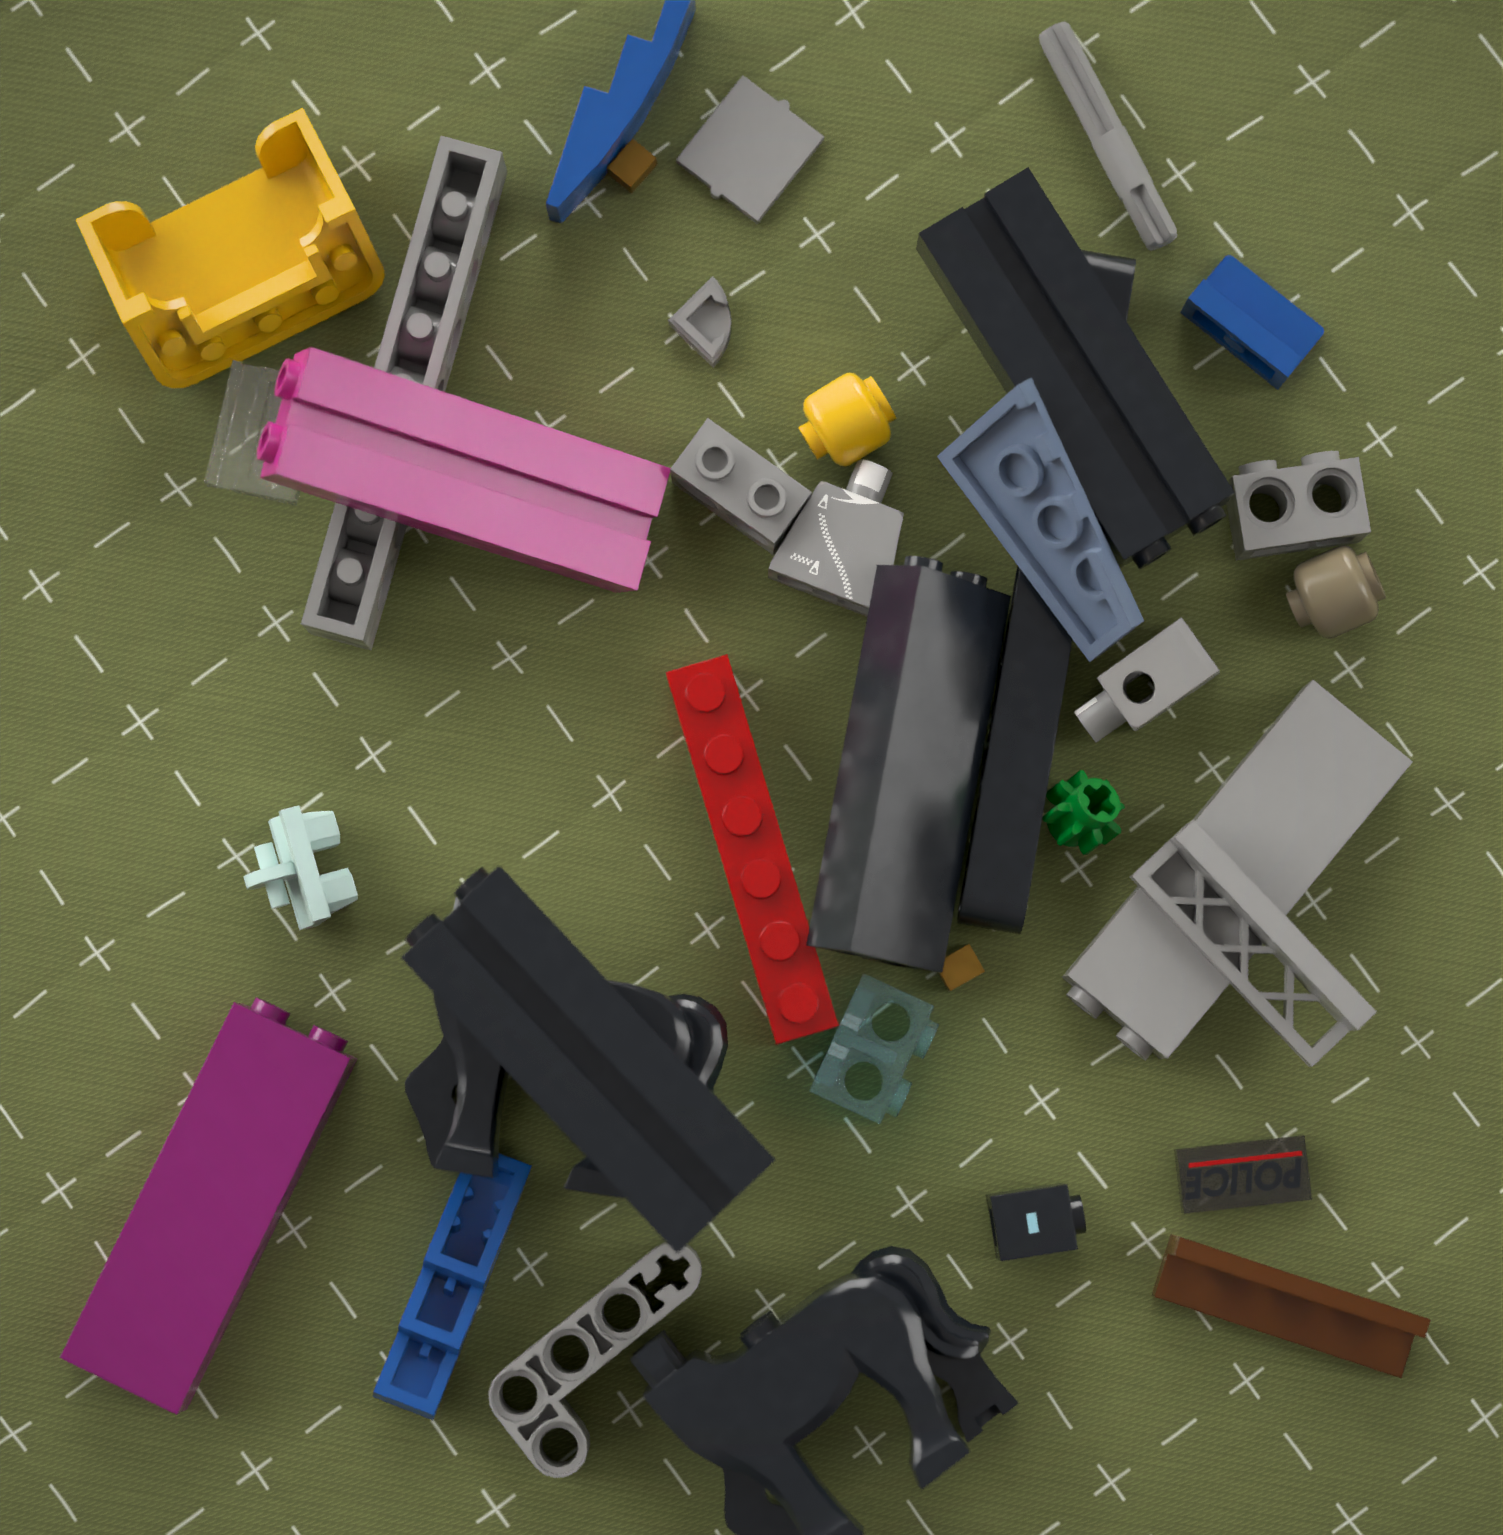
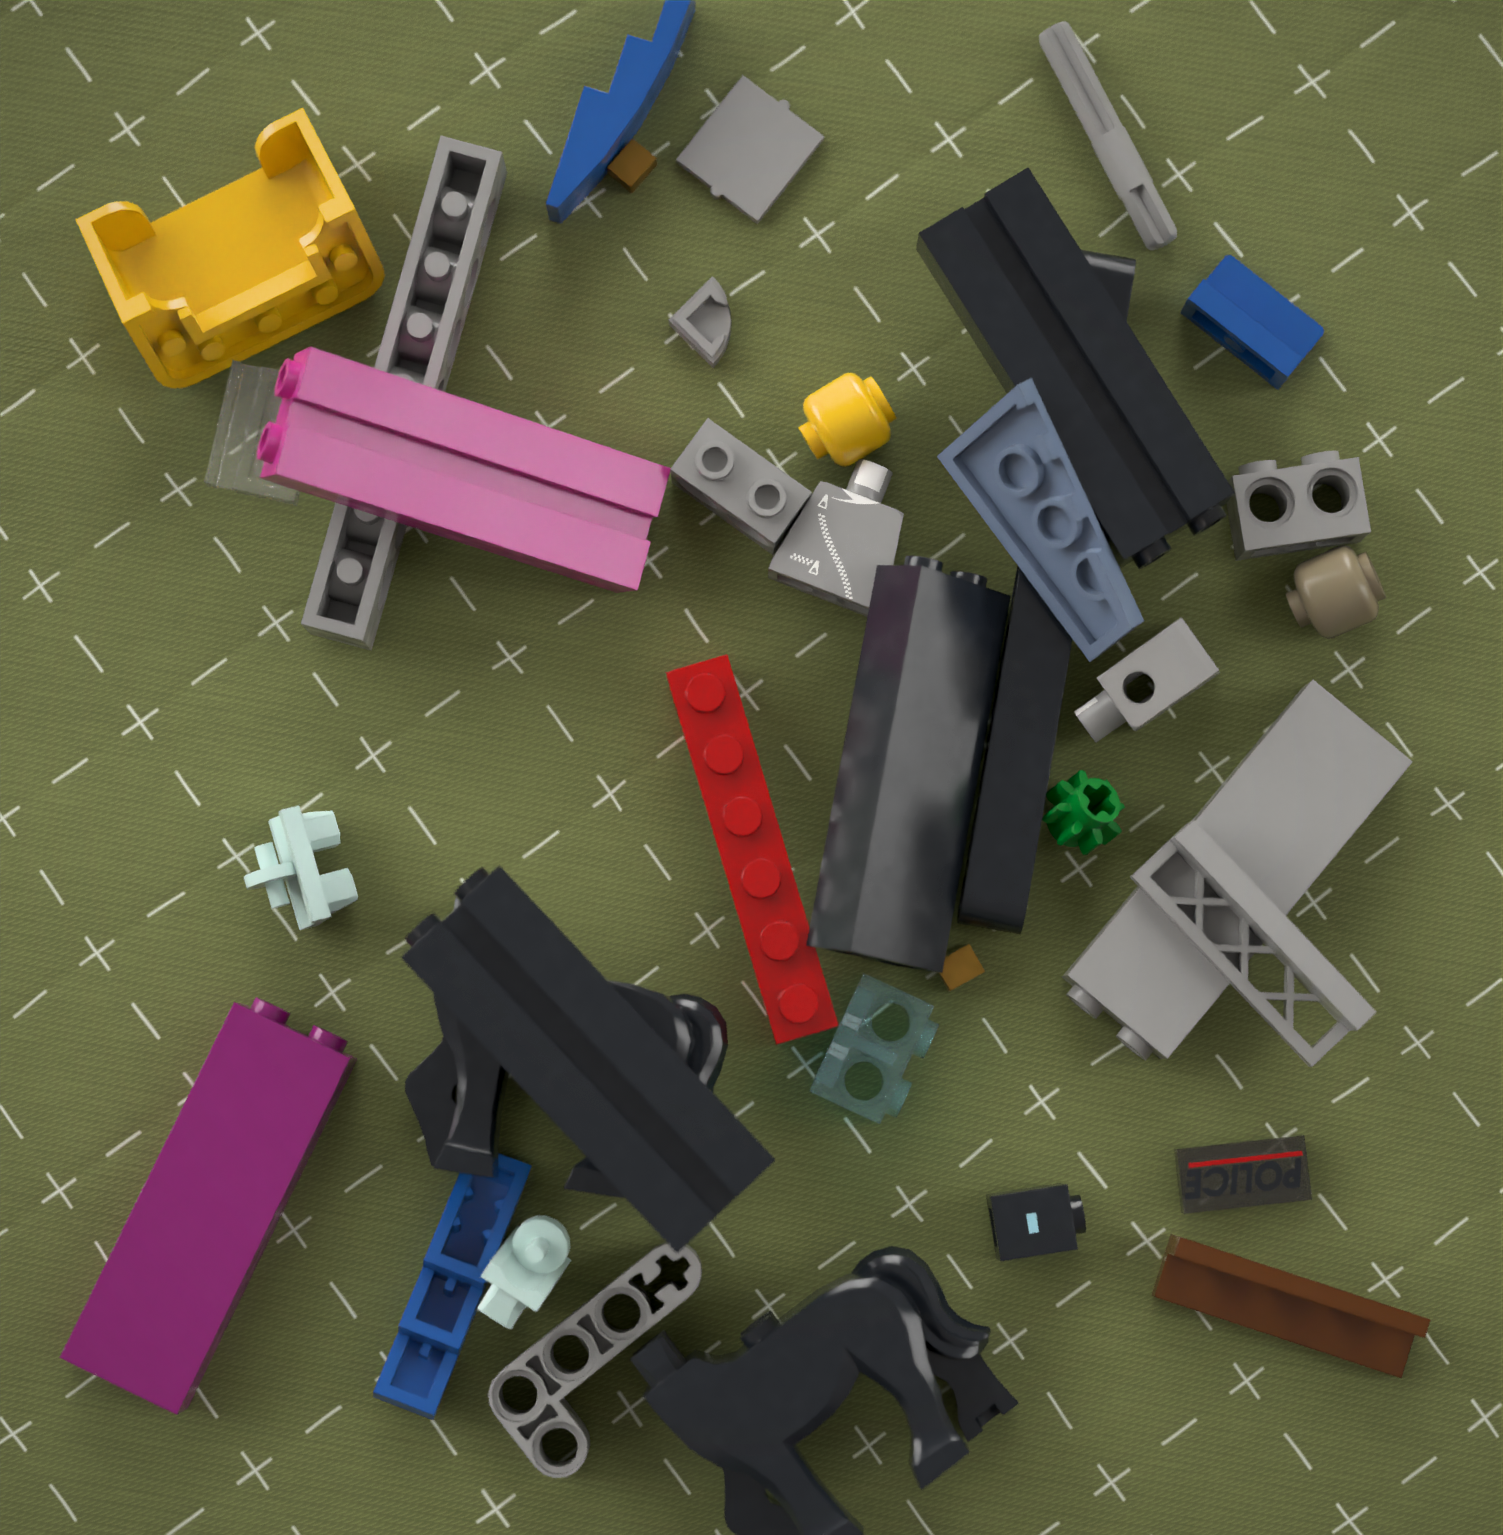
none -> light aqua hips [478,1216,571,1329]

